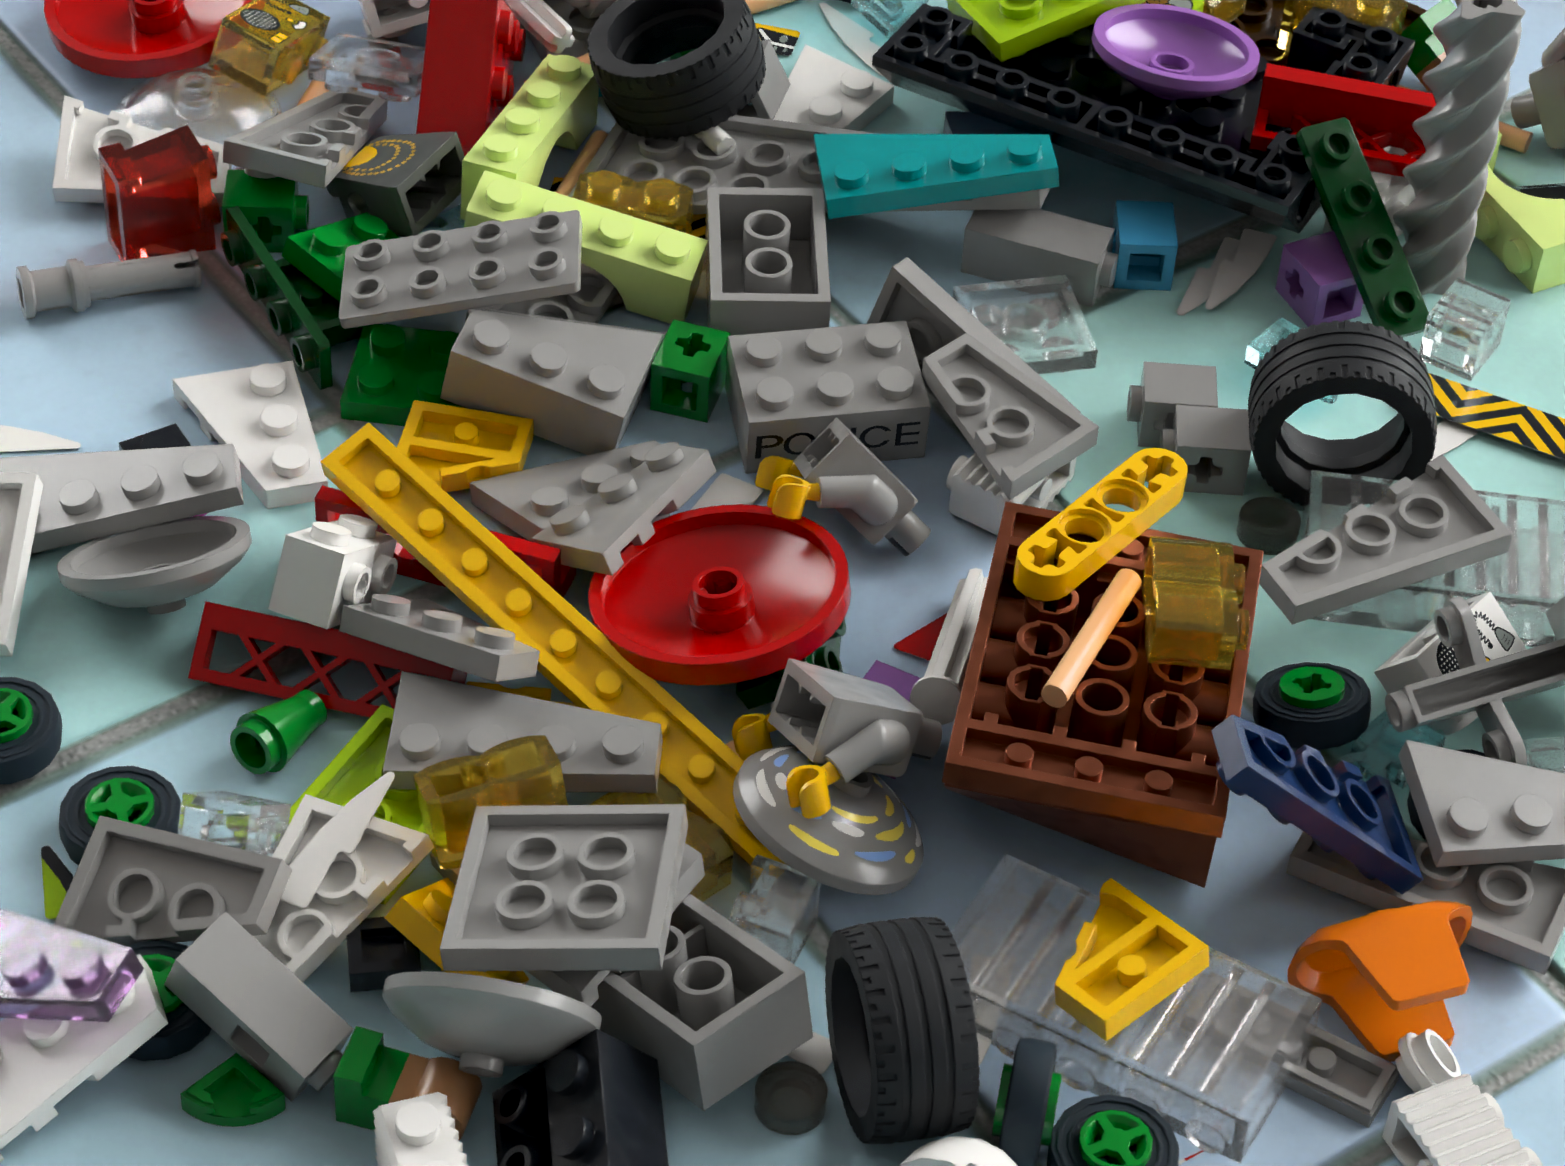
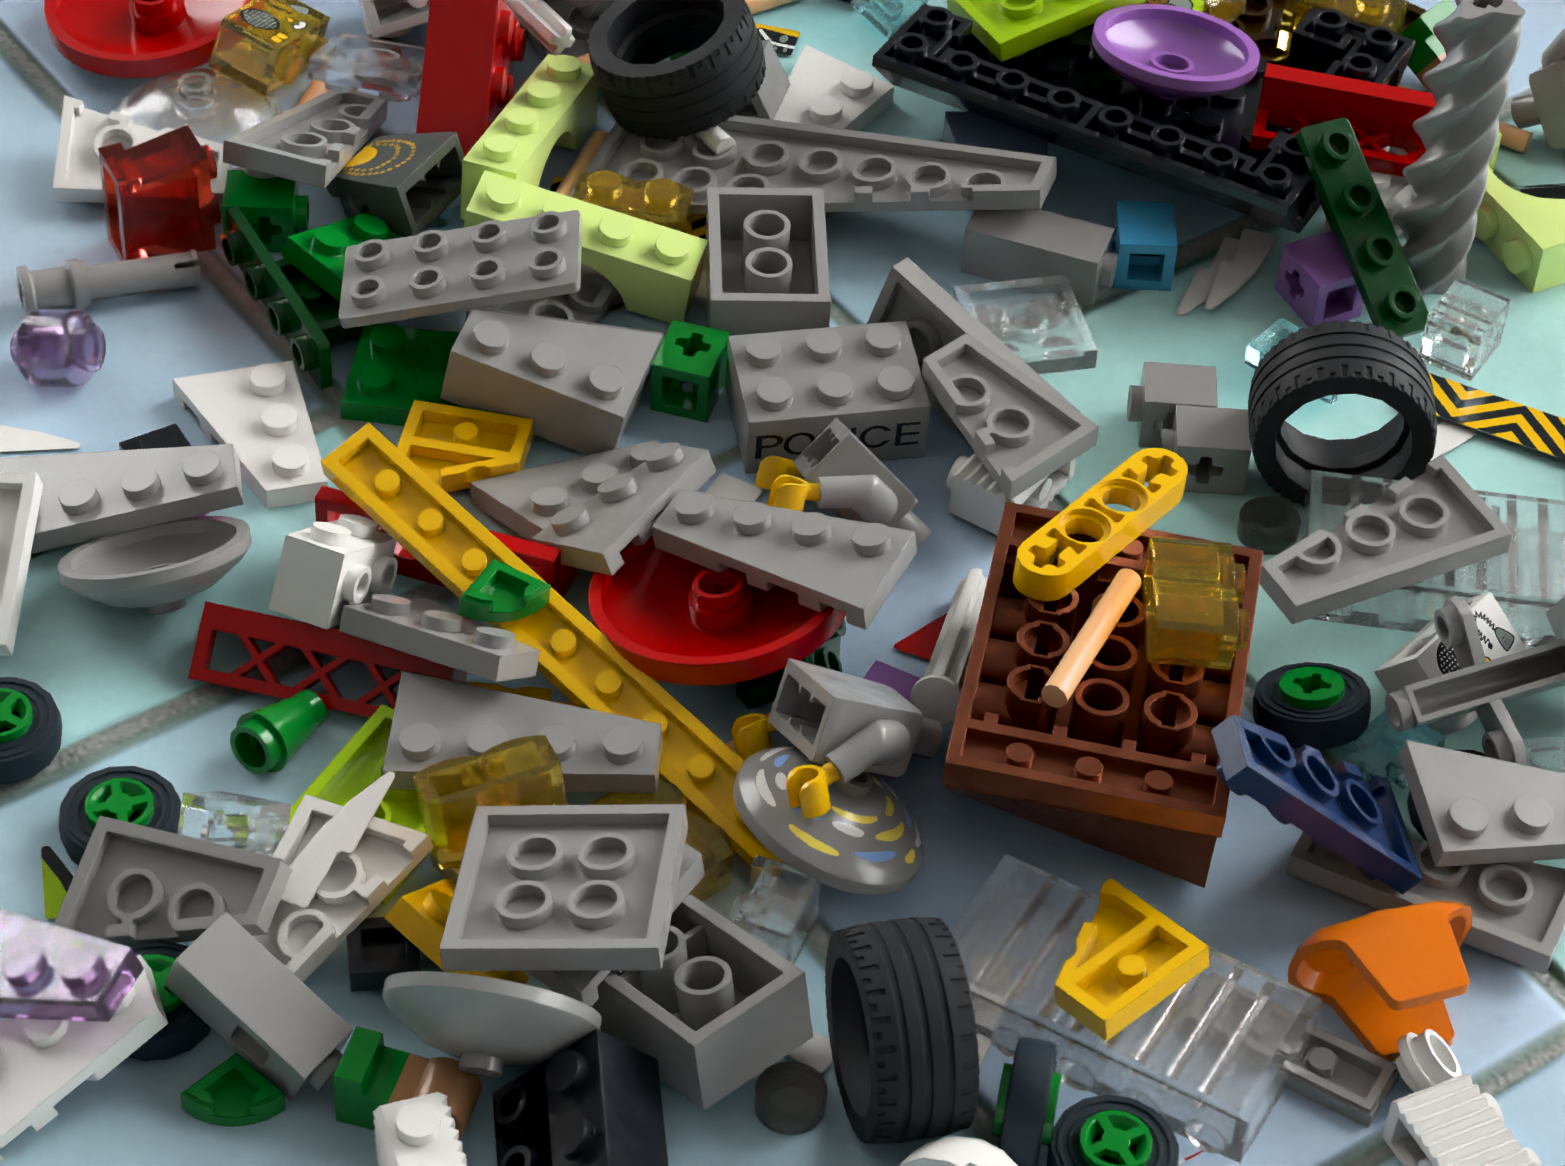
teal wing [813,134,1059,219] -> none
white sticker [819,2,883,76] -> none
none -> clear purple head [10,309,106,387]
none -> green tile [458,559,551,622]
none -> light grey wing [652,490,917,630]

